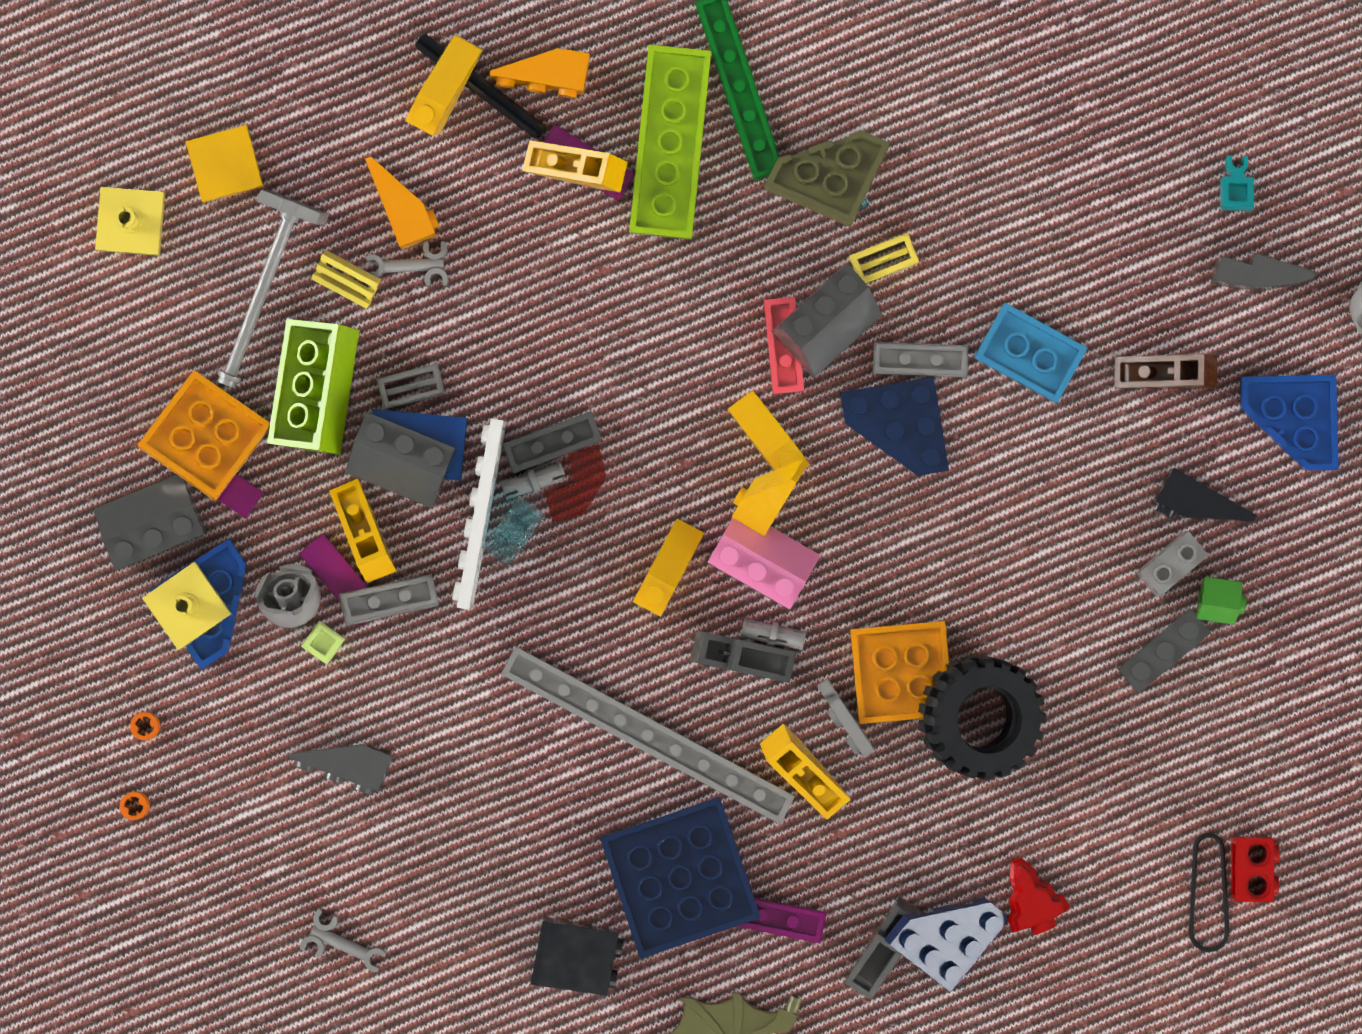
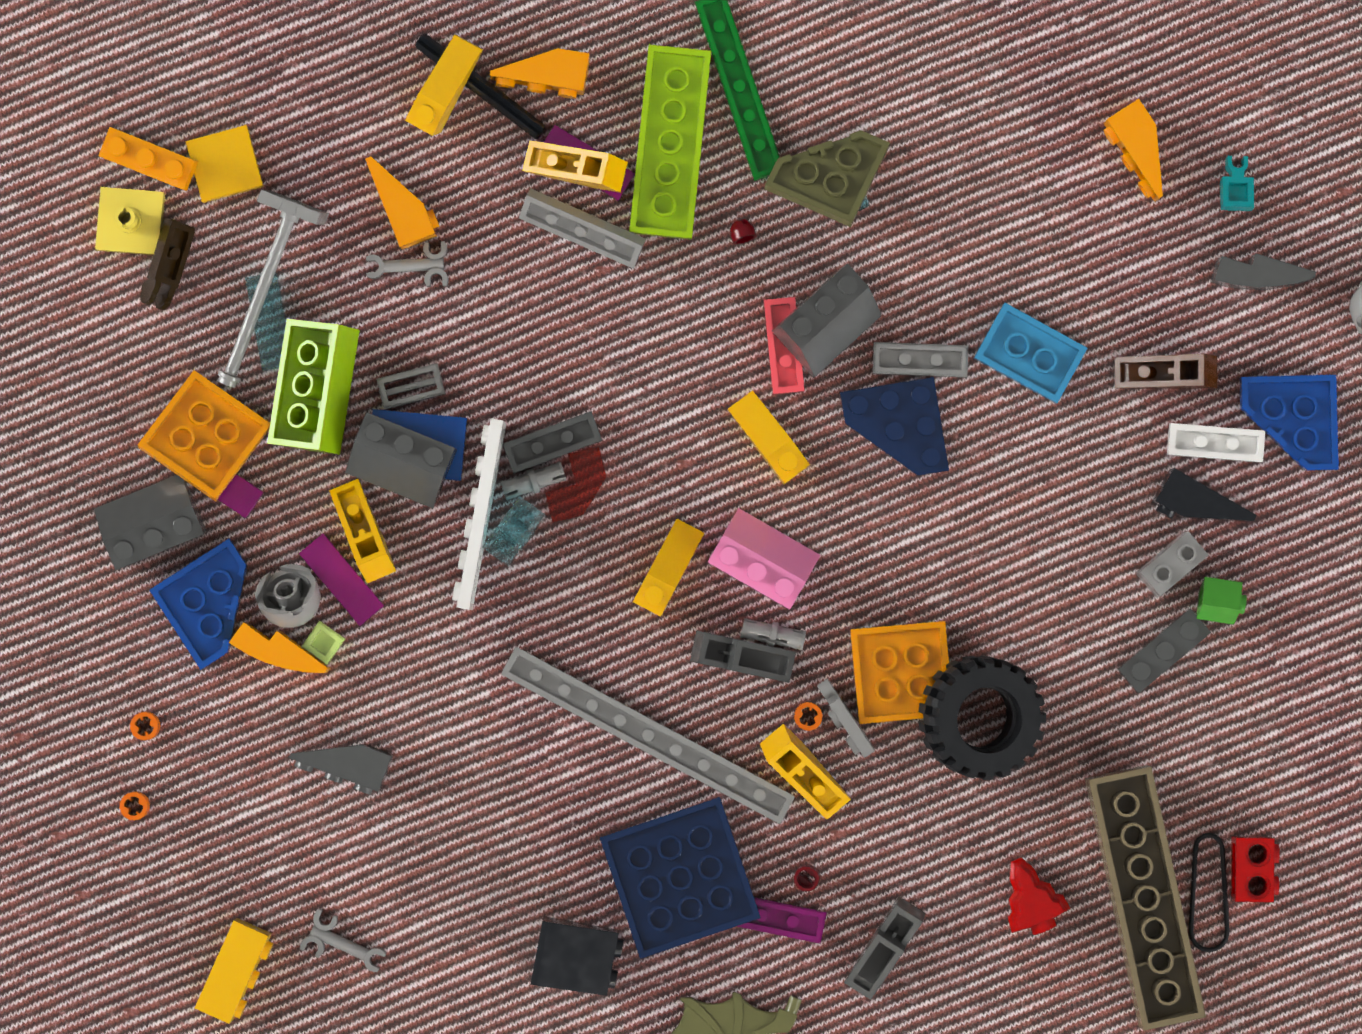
light yellow tile [142,562,232,650] -> none
light yellow tile [311,250,381,309] -> none
light grey tile [339,574,439,626] -> none
yellow slope [732,459,809,536] -> none
light yellow tile [849,233,919,284] -> none
plate [884,897,1008,992] -> none
none -> light orange plate [99,127,198,191]
none -> dark brown hinge [139,218,196,310]
none -> yellow brick [195,918,274,1024]
none -> light orange slope [229,622,331,673]
none -> clear light blue tile [245,272,286,371]
none -> light grey plate [519,188,646,269]
none -> dark red hinge [730,219,757,245]
none -> orange bush [794,702,823,731]
none -> dark red hinge [794,864,820,891]
none -> dark tan brick [1085,765,1206,1031]
none -> light orange slope [1103,99,1163,202]
none -> white plate [1167,423,1265,463]

